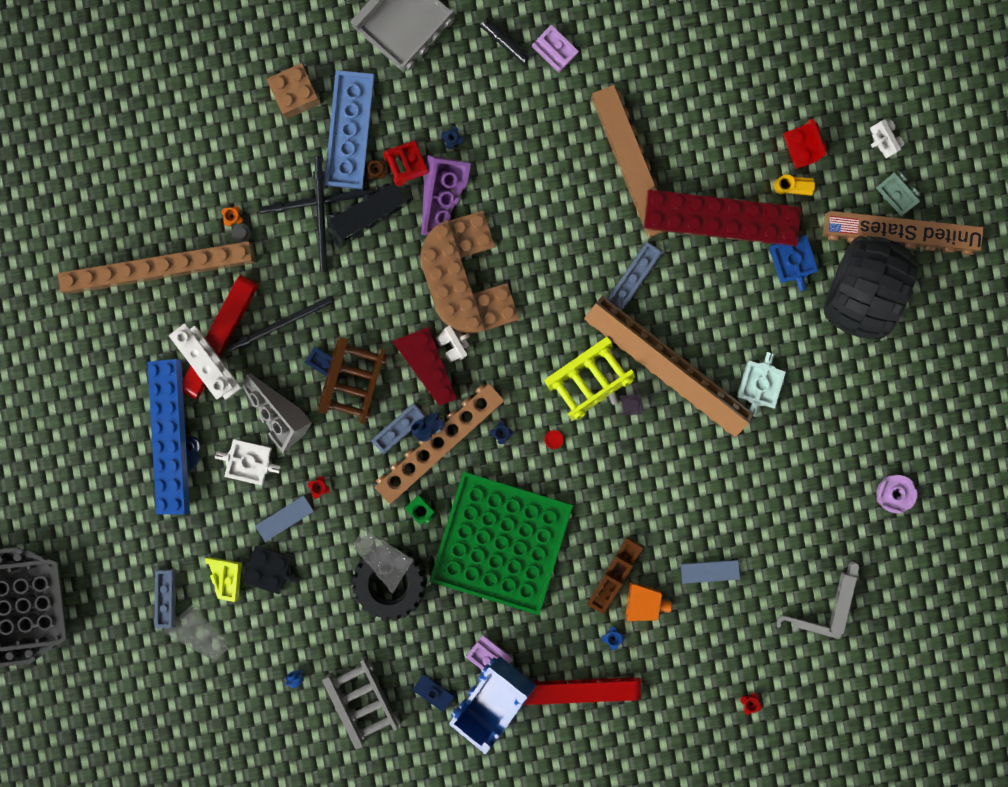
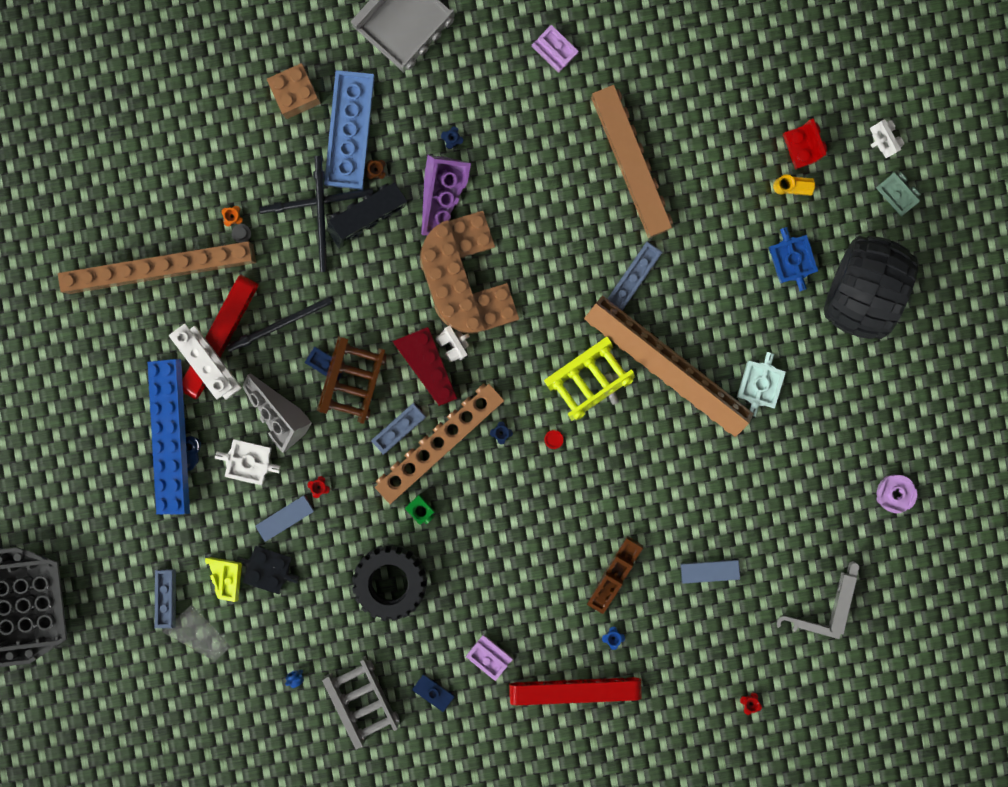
clear wing [353,529,414,594] -> none
red plate [383,140,428,186] -> none
dark blue plate [411,412,445,442] -> none
green plate [429,471,573,615] -> none
blue windscreen [449,657,537,754] -> none
black pin [480,17,531,65] -> none
clear purple brick [620,395,642,415] -> none
orange torso [625,582,671,621] -> none
dark red plate [643,190,801,246] -> none
medium nougat brick [822,211,983,255] -> none

